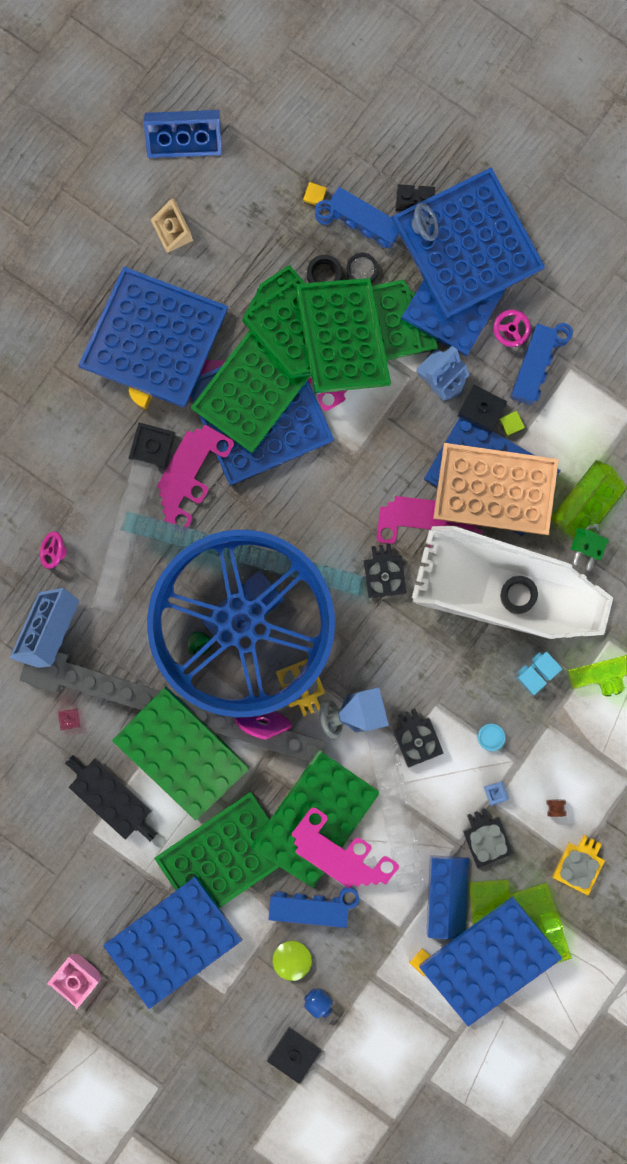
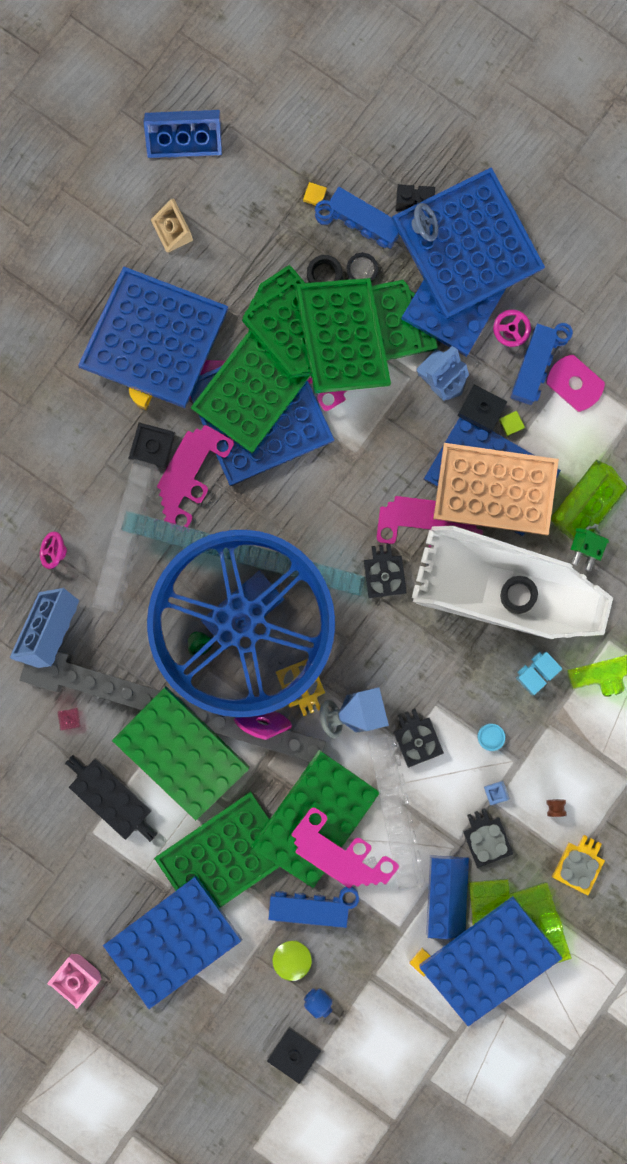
none -> dark pink piece [546,355,605,412]

